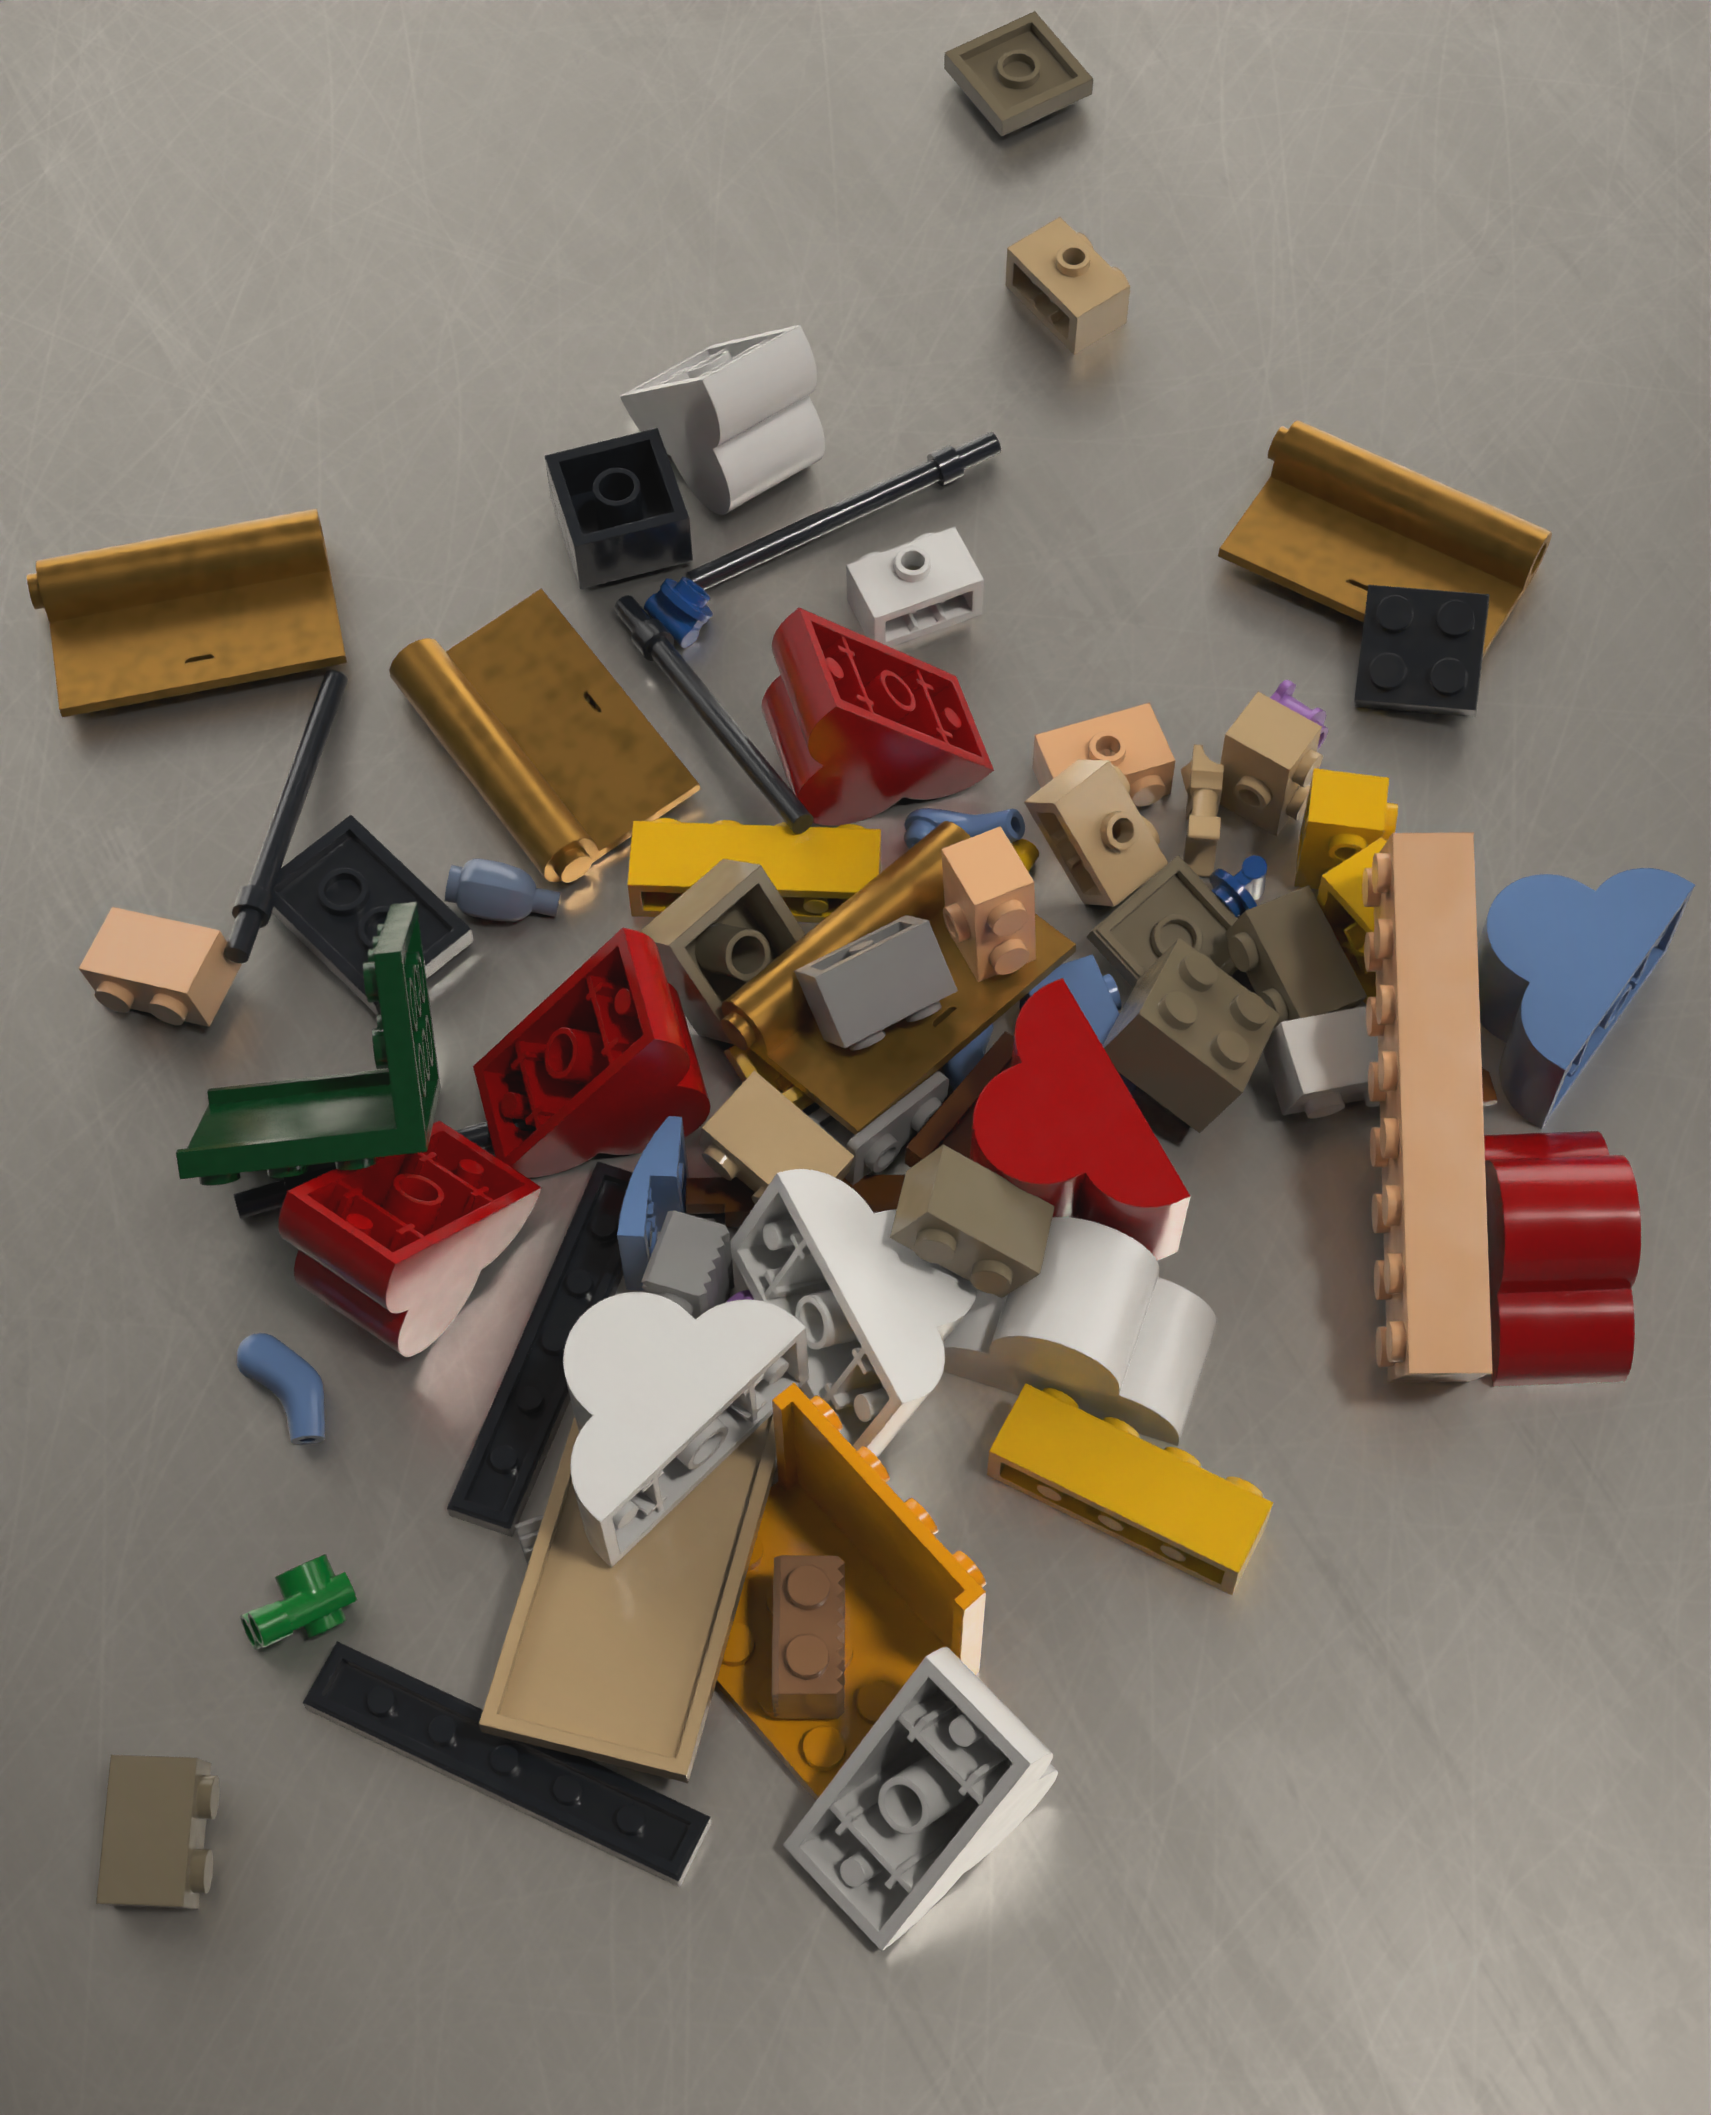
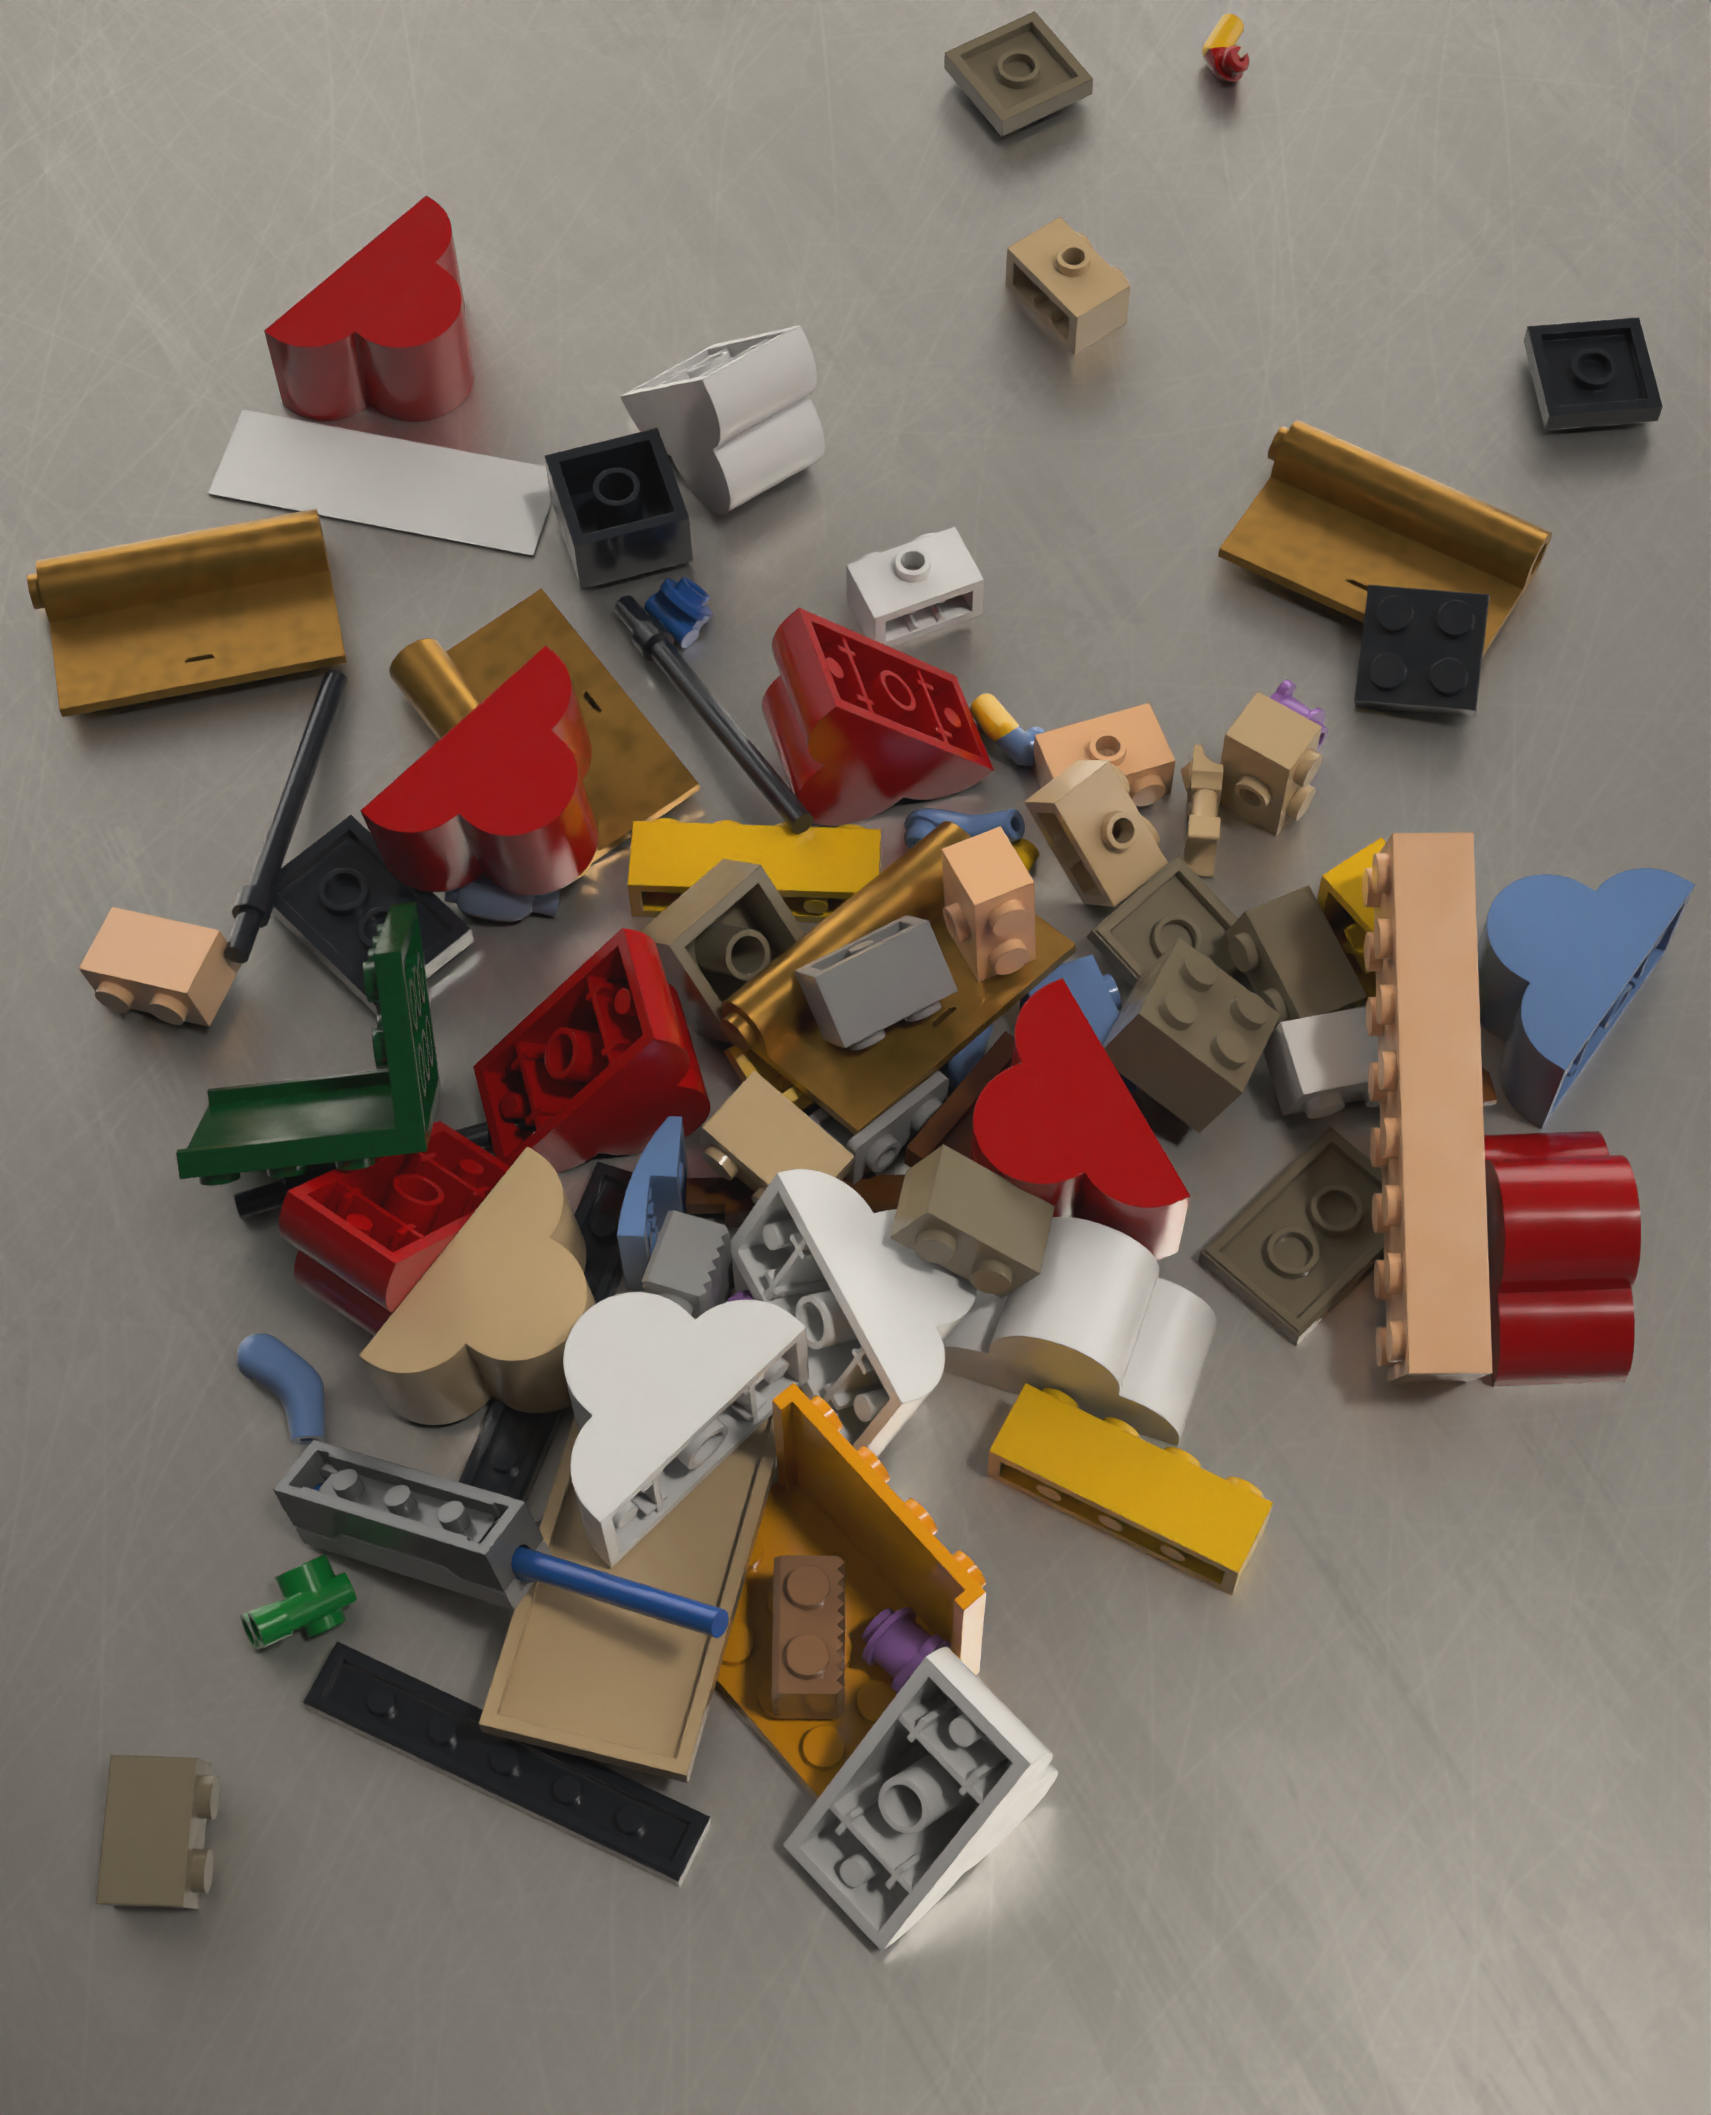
black bar [686,432,1001,590] -> none
blue plate [1209,855,1267,918] -> none
yellow brick [1294,768,1398,889] -> none
none -> white sticker [208,409,552,556]
none -> red brick [264,195,474,422]
none -> dark grey piece [273,1439,729,1638]
none -> tan brick [359,1147,596,1425]
none -> red brick [360,645,598,895]
none -> medium lavender brick [862,1607,951,1694]
none -> arm [970,693,1045,766]
none -> dark tan tile [1198,1127,1384,1346]
none -> arm [1202,14,1250,83]
none -> black plate [1524,317,1663,430]

